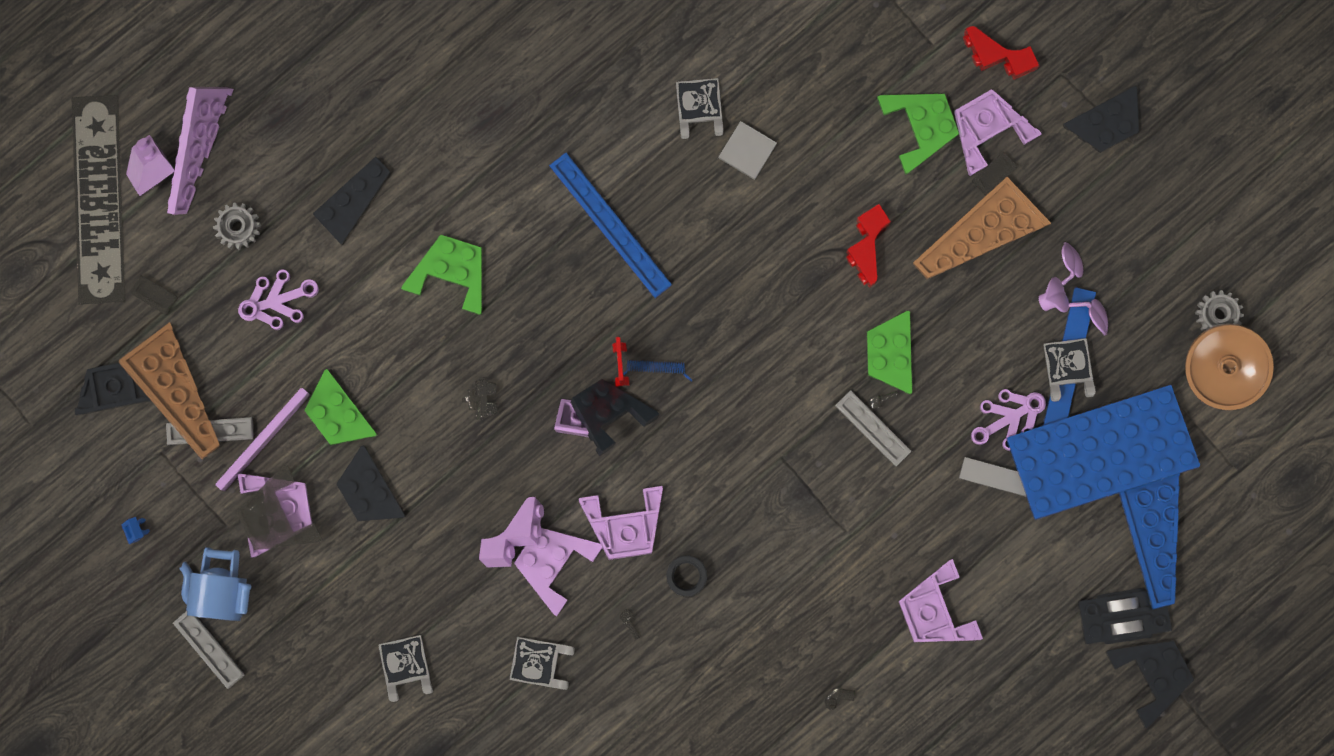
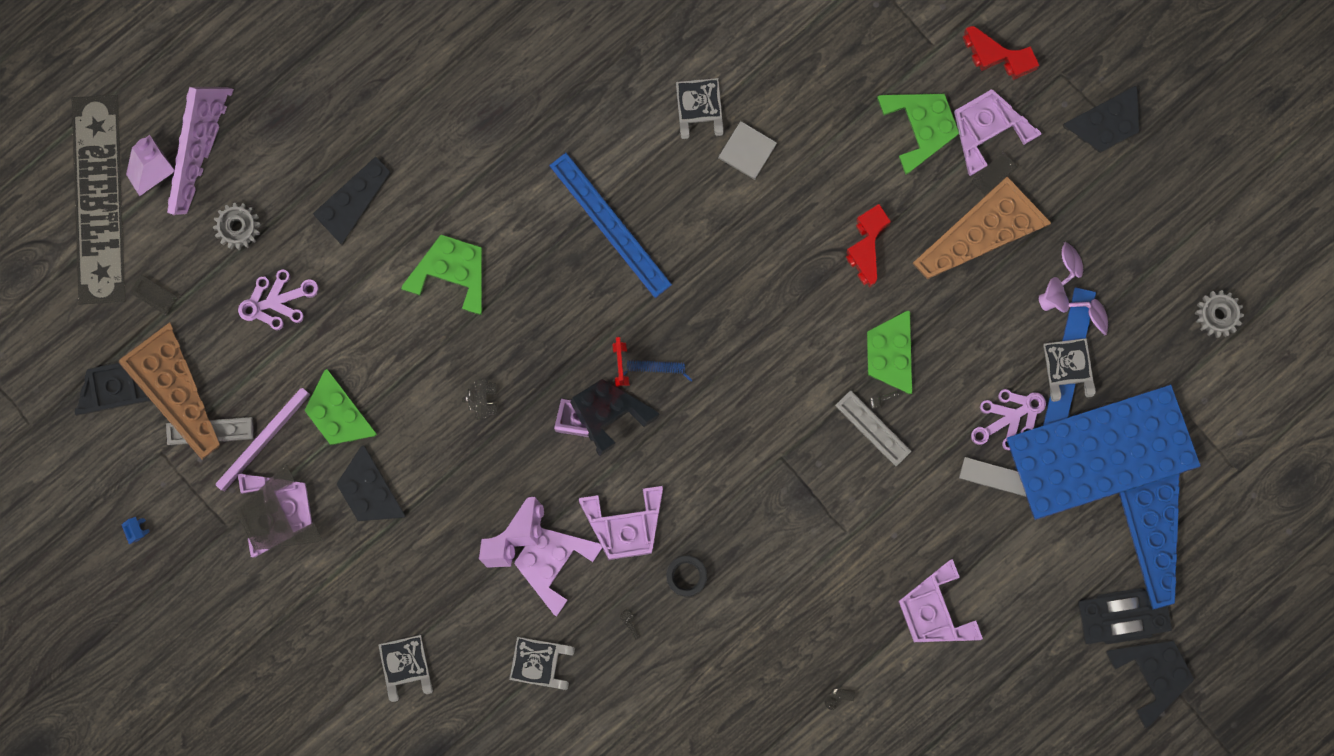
light grey tile [173,611,245,689] -> none
medium blue piece [179,547,251,621] -> none
medium nougat dish [1185,324,1274,410] -> none

